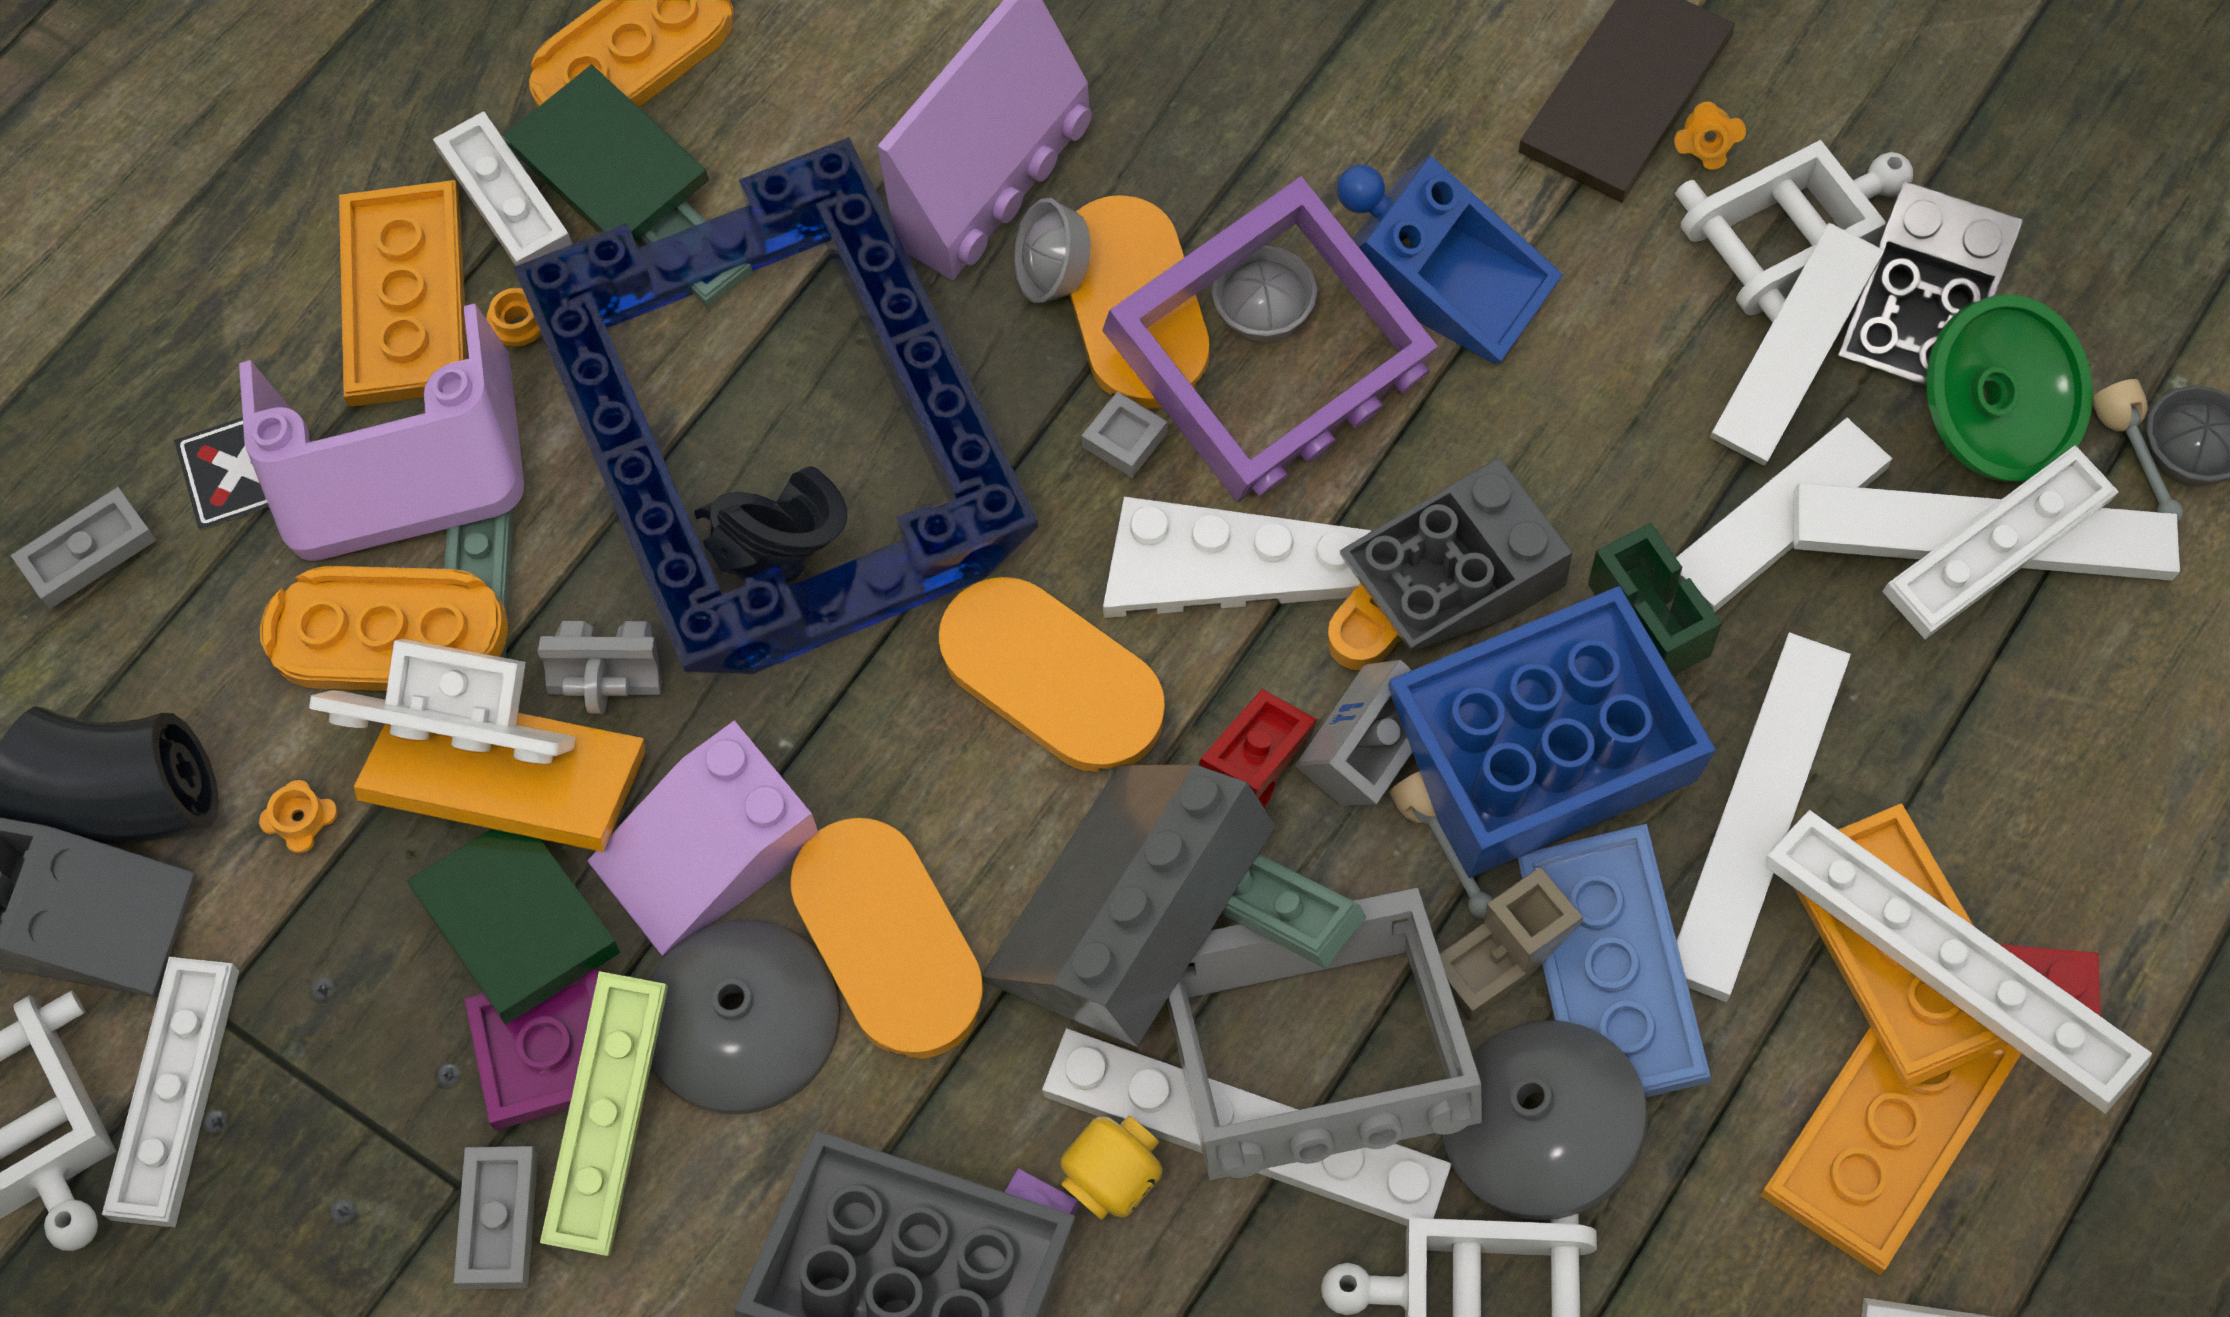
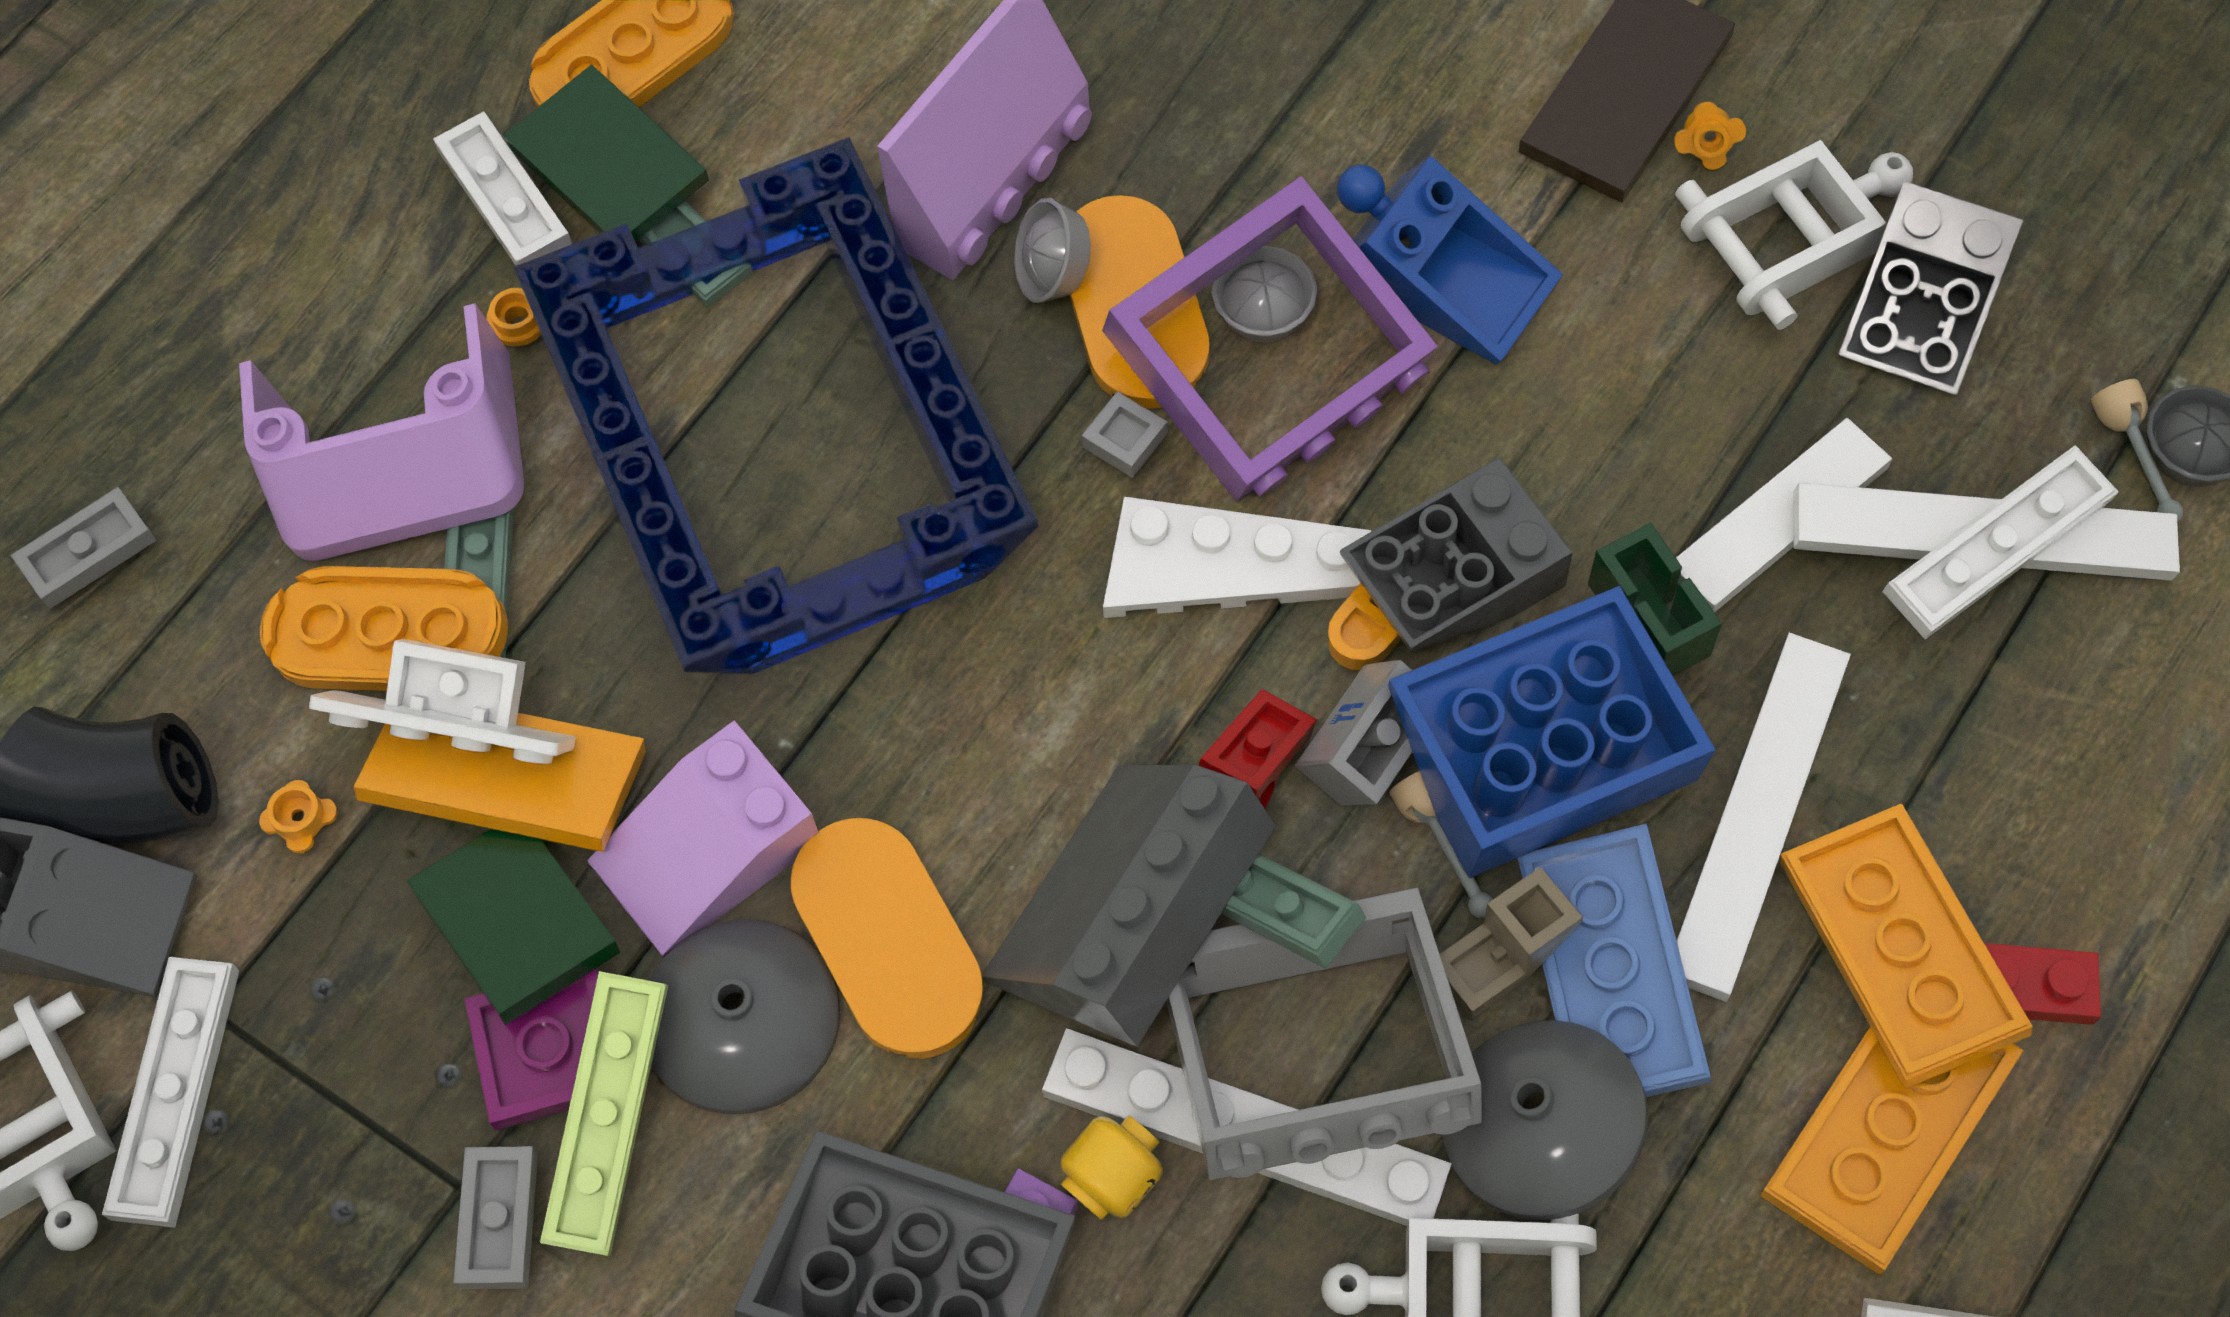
black sticker [174,417,269,530] -> none
light orange tile [339,180,468,407] -> none
light grey hips [537,621,663,714] -> none
black helmet [694,466,847,587] -> none
light orange tile [939,577,1165,772] -> none
white tile [1710,223,1884,466] -> none
white plate [1766,810,2152,1114] -> none
green dish [1926,294,2093,482] -> none

